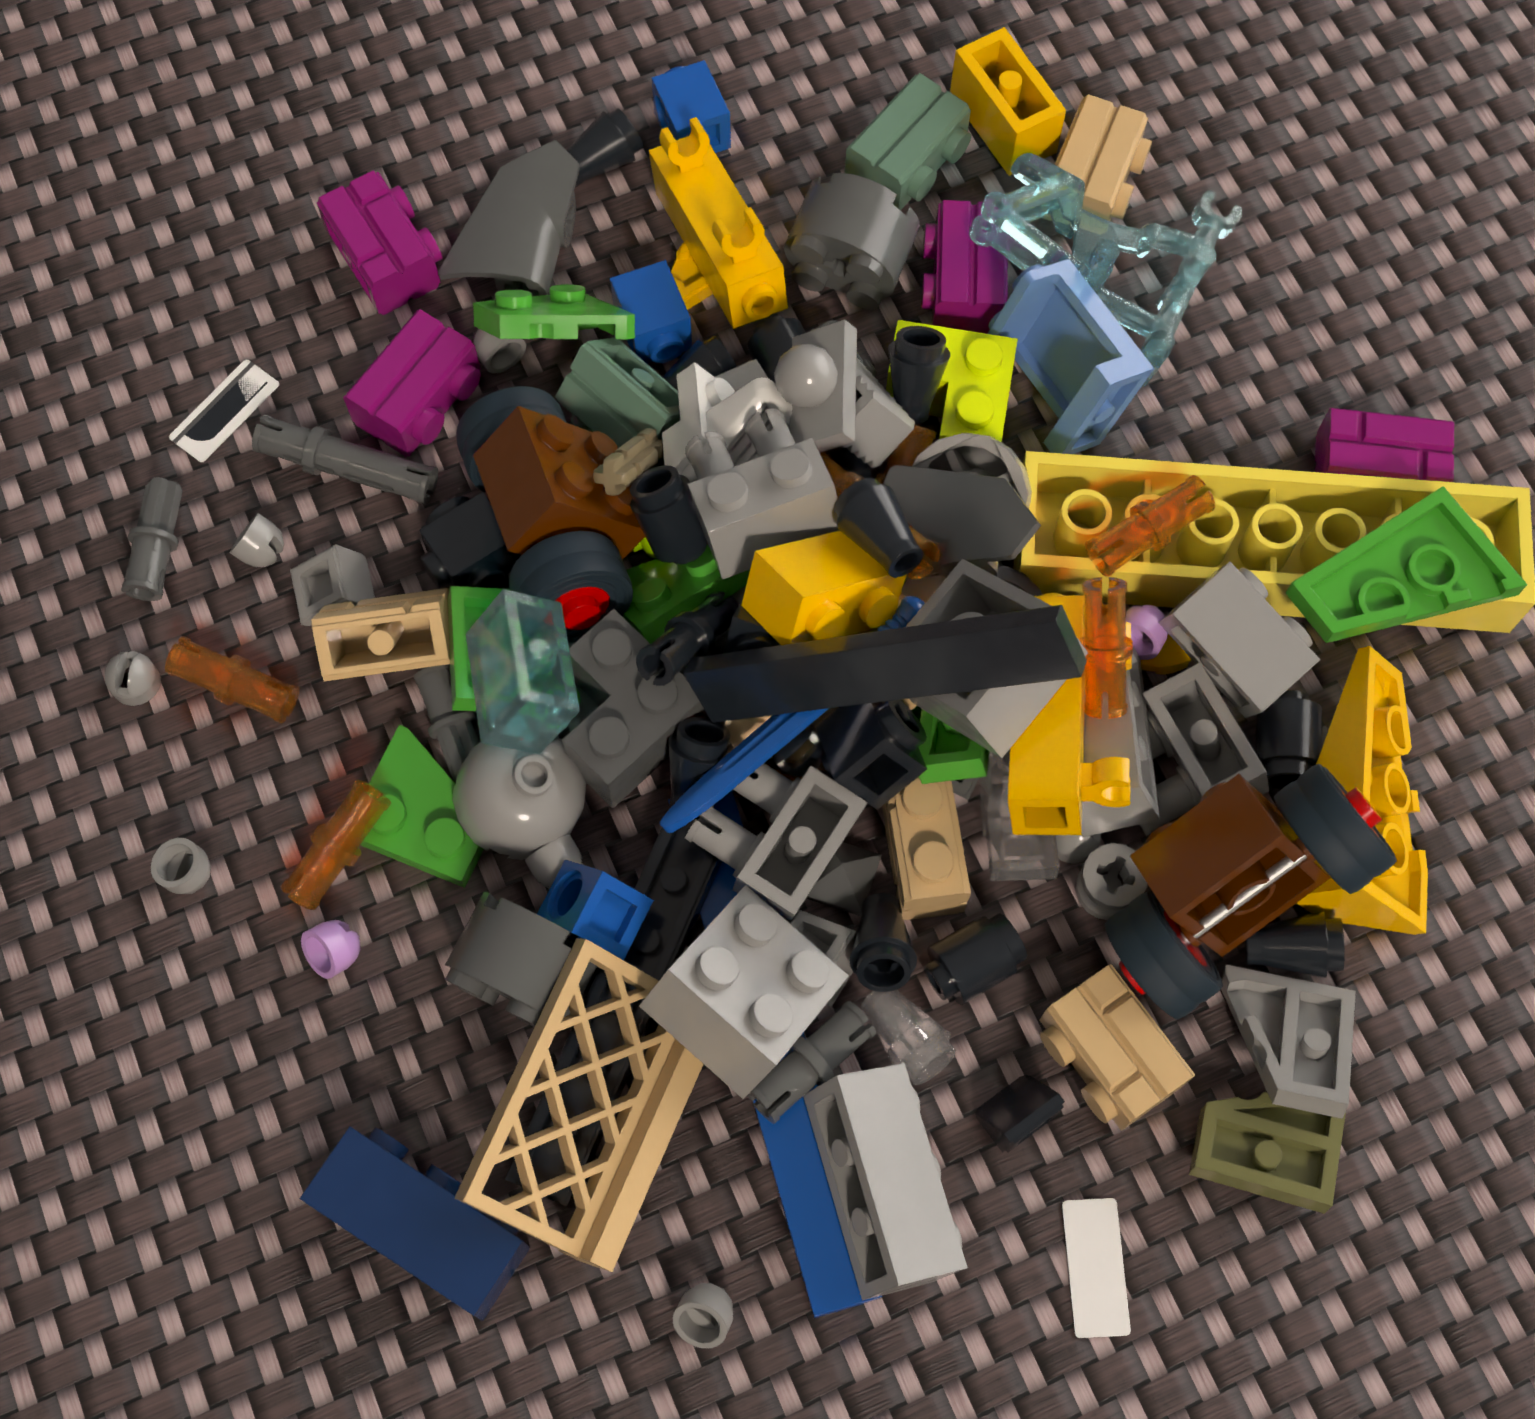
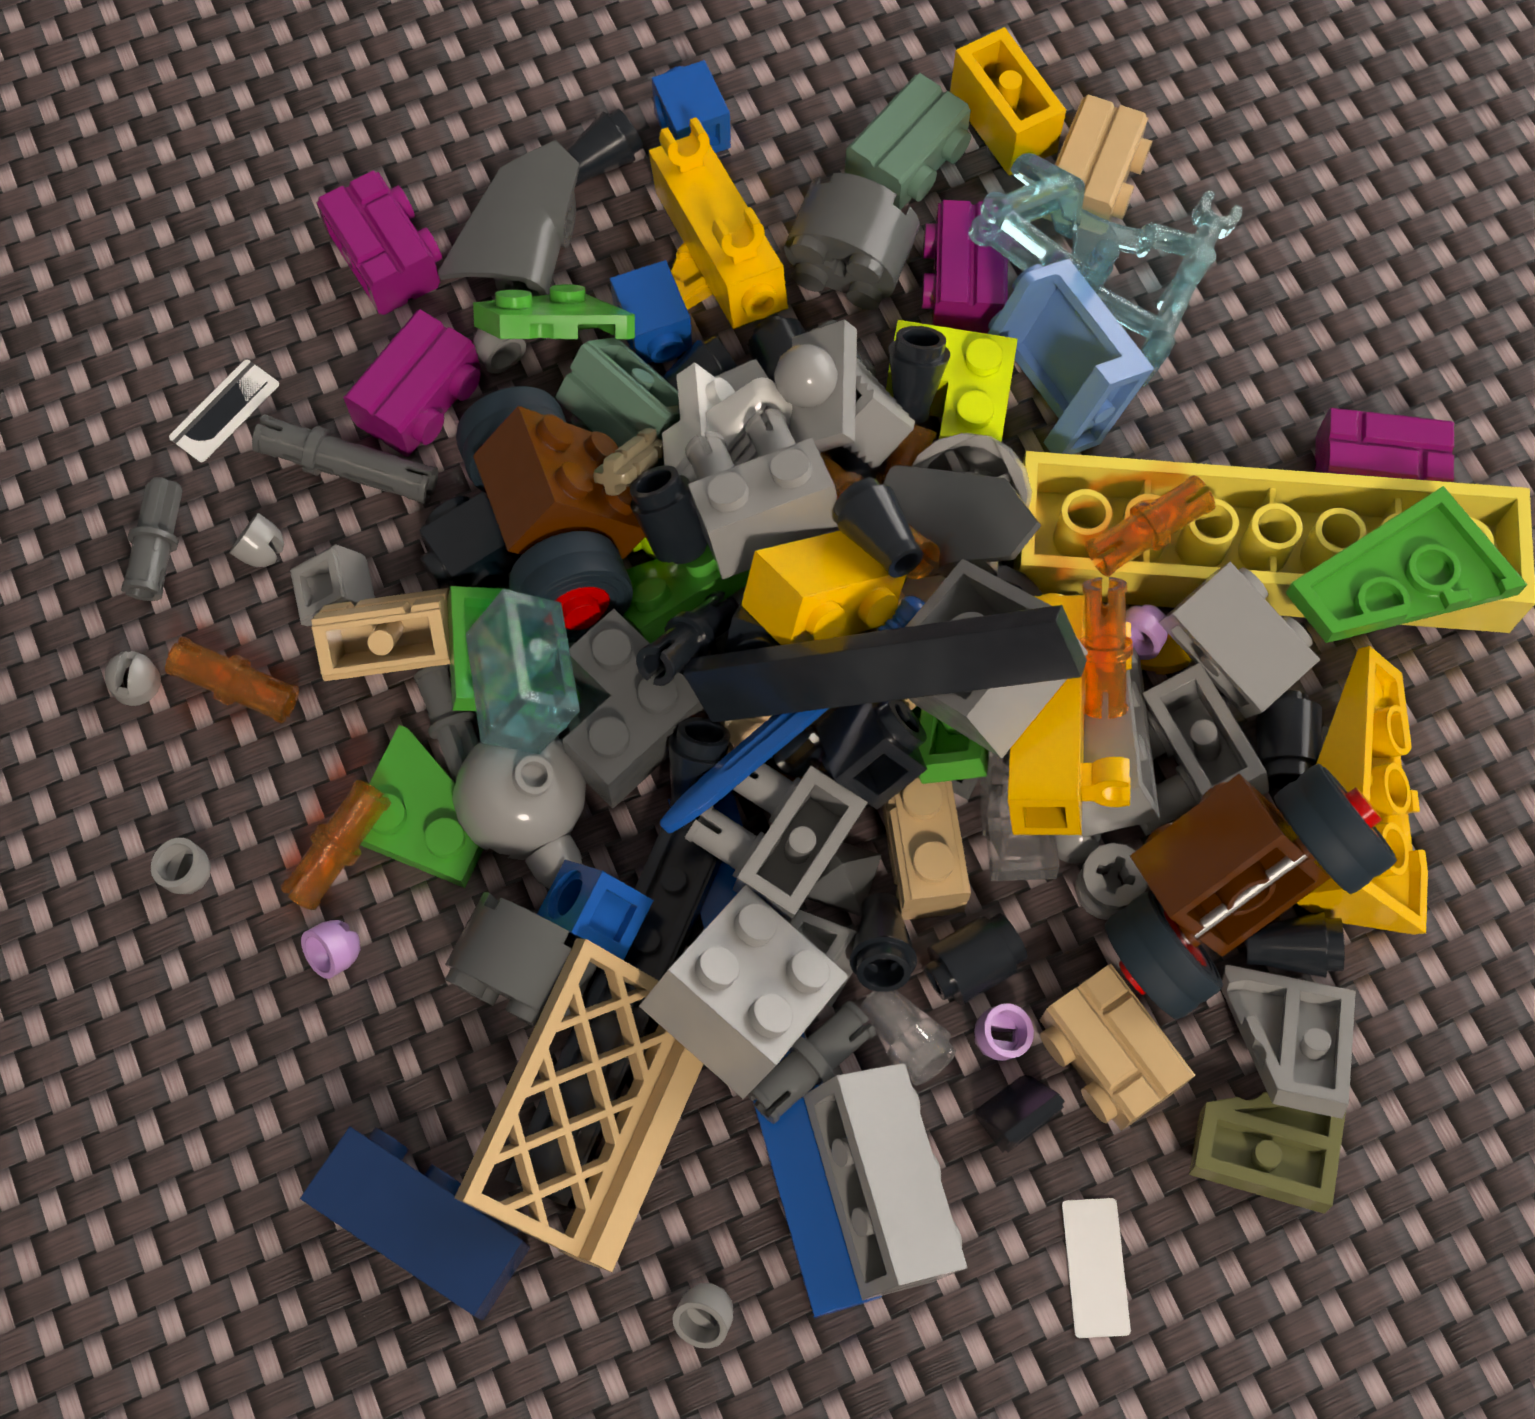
none -> lavender hinge [974,1003,1034,1061]

